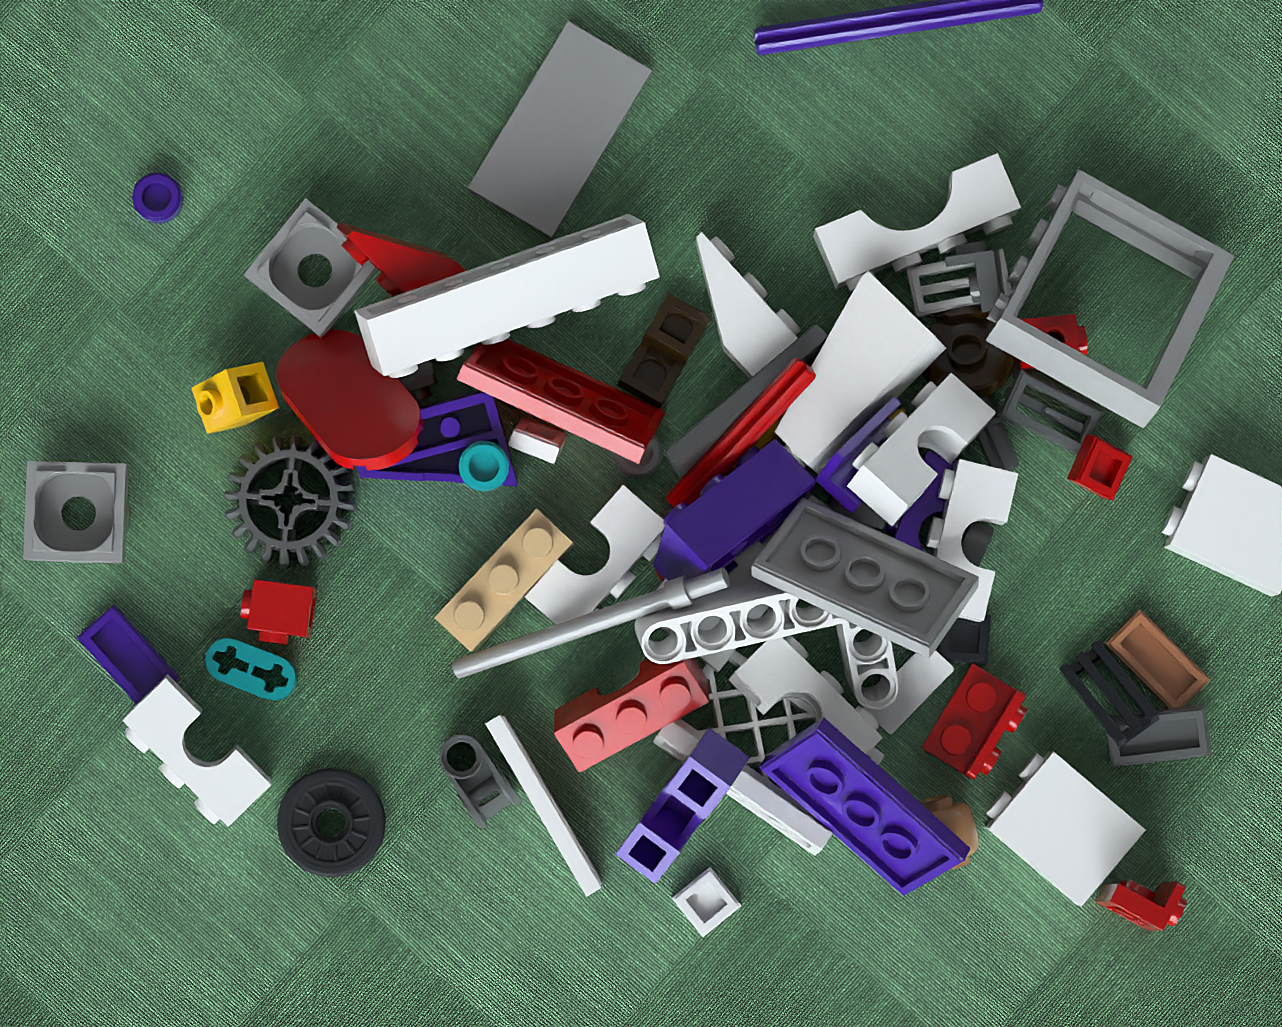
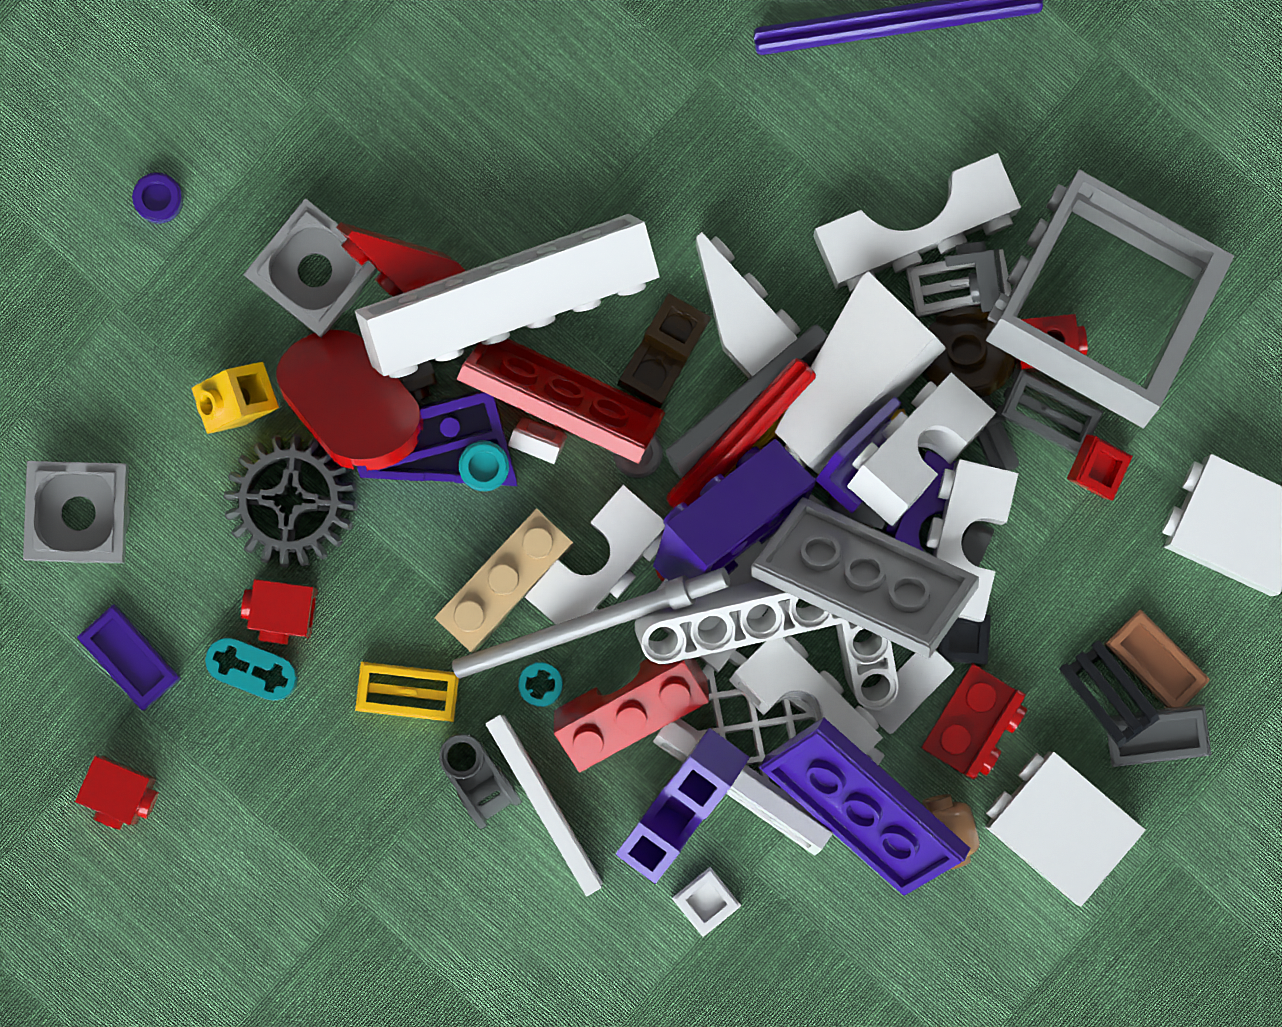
white arch [122,674,272,827] -> none
black wheel [277,768,386,877] -> none
light grey tile [468,21,652,239] -> none
red bracket [1094,880,1187,931] -> none
none -> red brick [75,756,159,830]
none -> yellow tile [355,662,459,722]
none -> teal bush [518,662,563,707]

